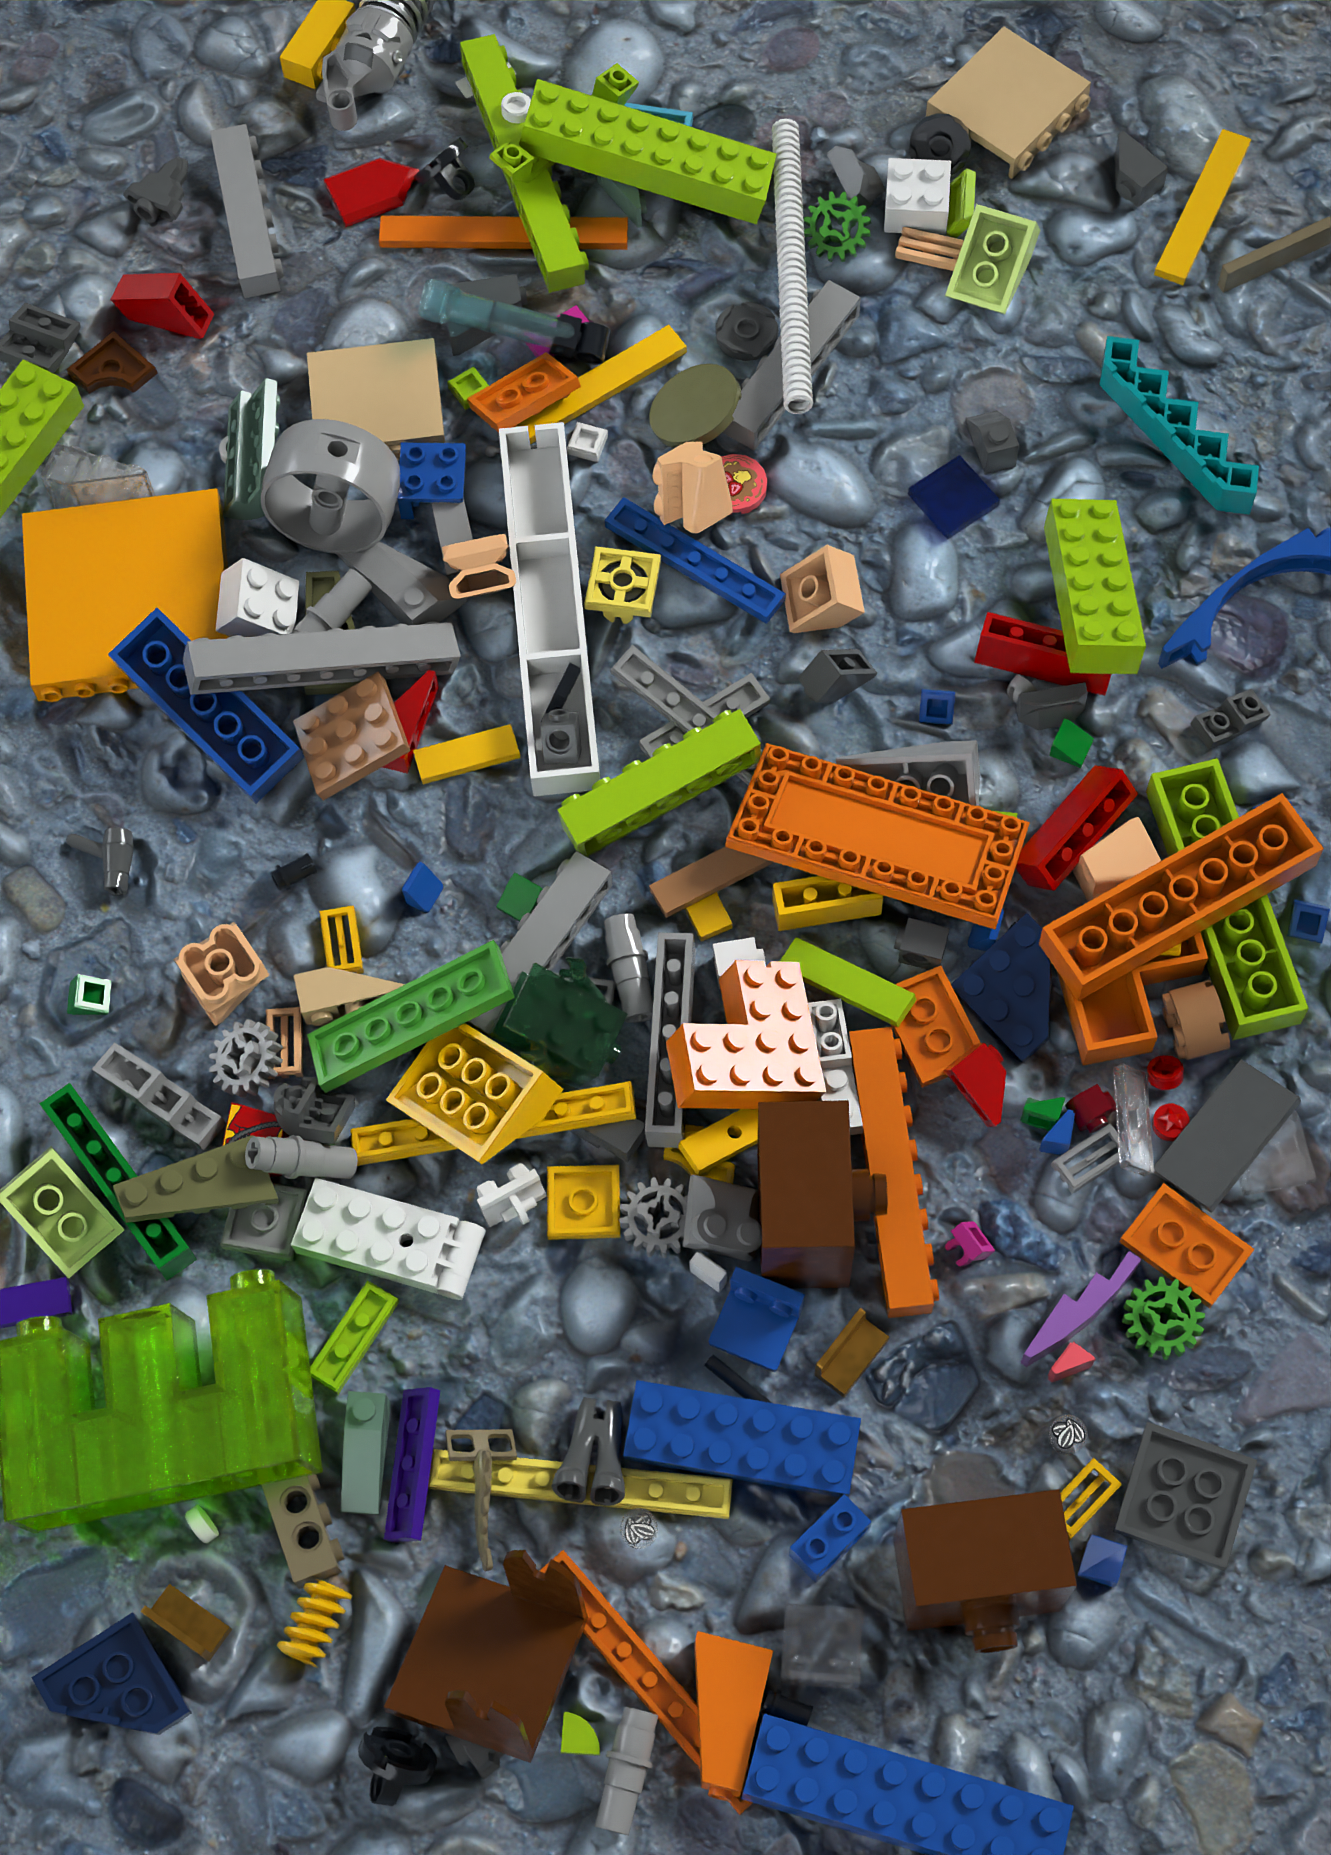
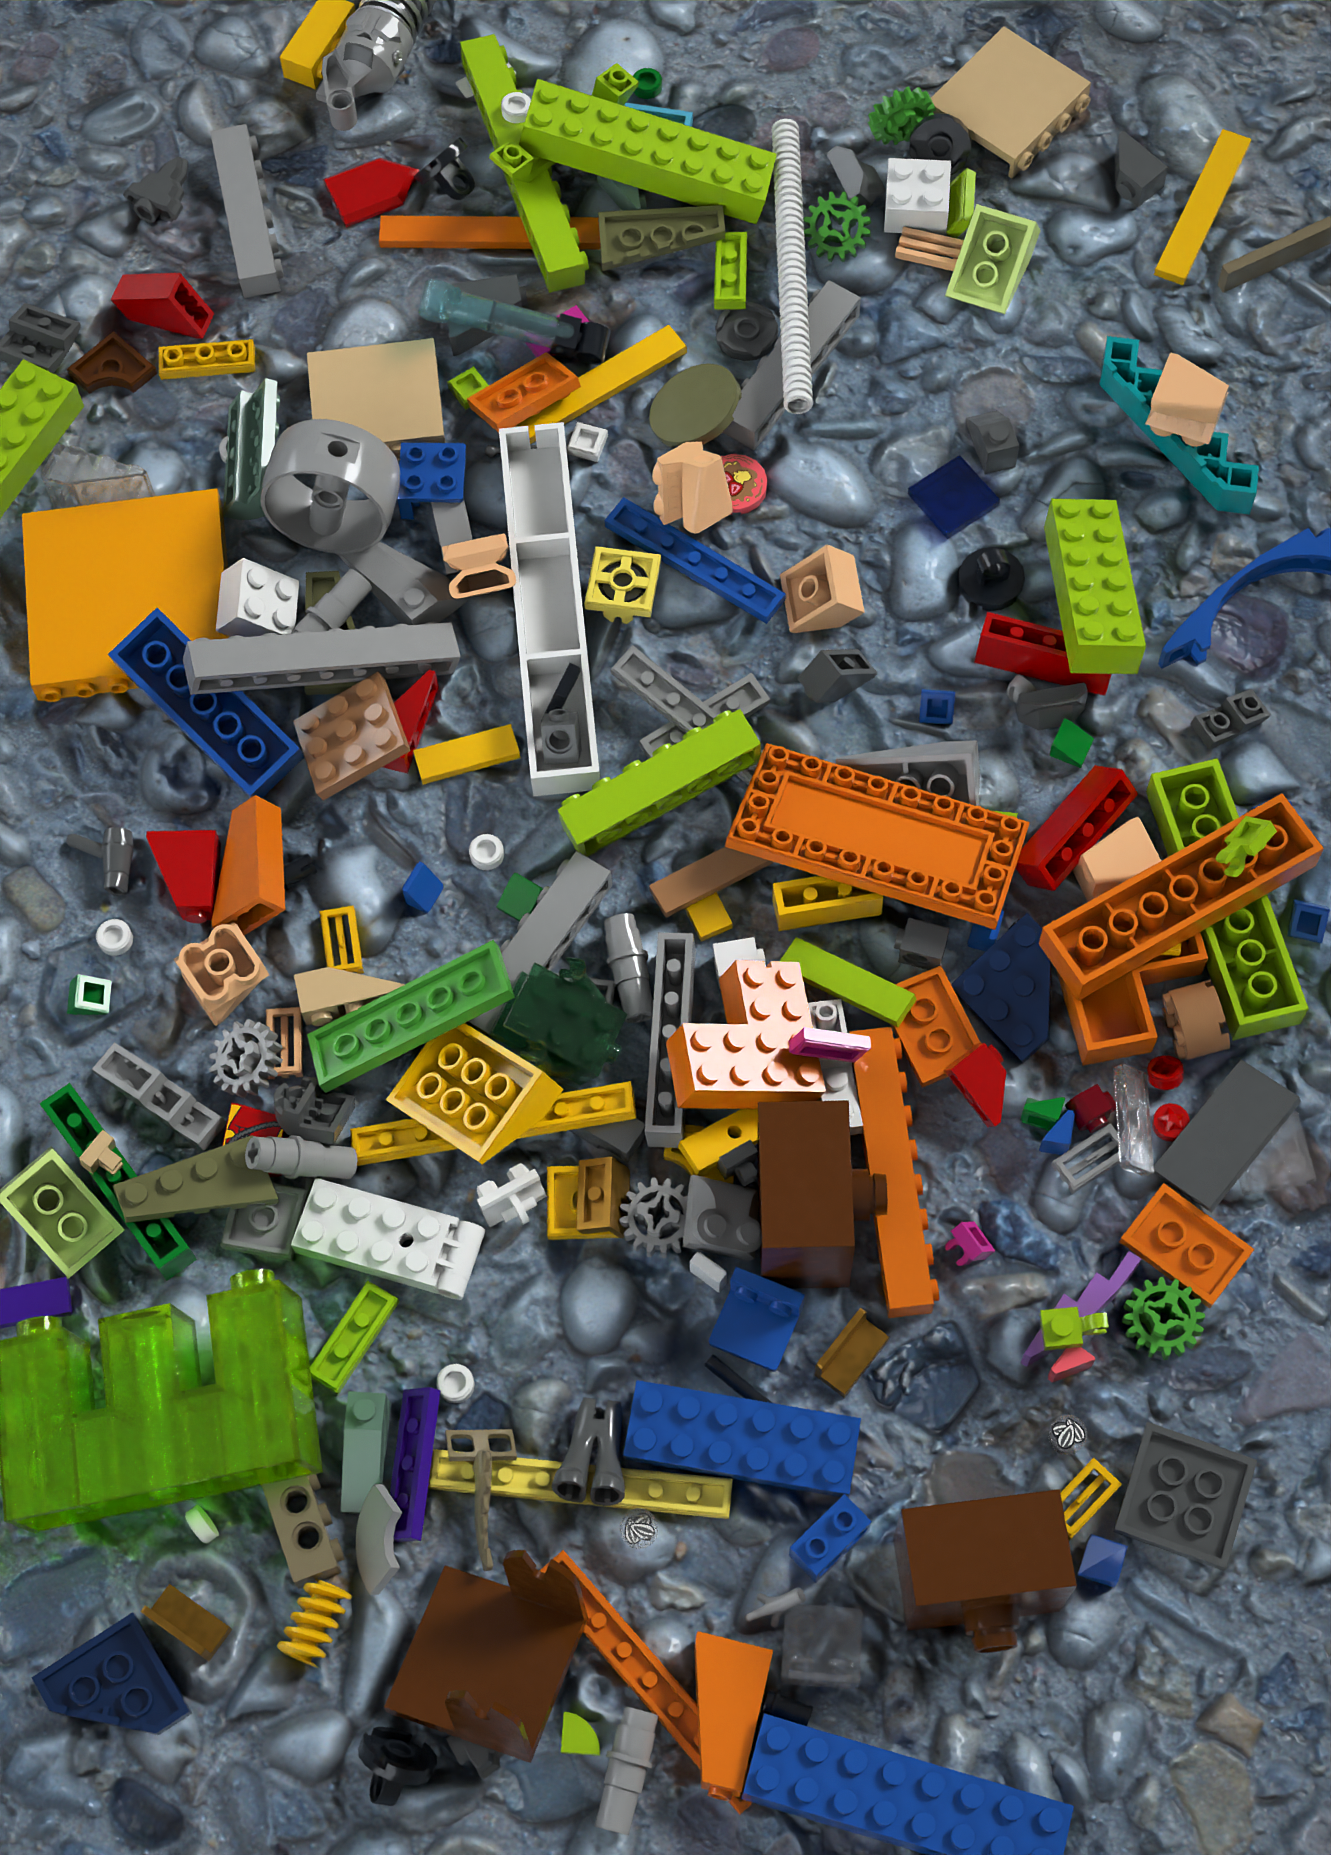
none -> tan tile [79,1130,123,1176]
none -> white tile [96,919,133,956]
none -> red slope [146,830,221,924]
none -> yellow tile [158,339,255,380]
none -> orange slope [212,795,285,936]
none -> light grey tile [356,1484,402,1595]
none -> white tile [436,1364,475,1404]
none -> white tile [469,834,504,870]
none -> pearl gold panel [577,1156,630,1238]
none -> olive wing [598,205,725,271]
none -> green tile [633,68,662,99]
none -> lime tile [714,232,747,310]
none -> dark grey tile [717,1140,758,1187]
none -> light grey bar [745,1587,806,1627]
none -> dark pink tile [789,1027,871,1063]
none -> bright green gear [868,87,936,145]
none -> black tile [958,547,1025,611]
none -> lime plate [1039,1306,1109,1351]
none -> light nougat piece [1145,352,1229,447]
none -> lime plate [1215,816,1277,877]

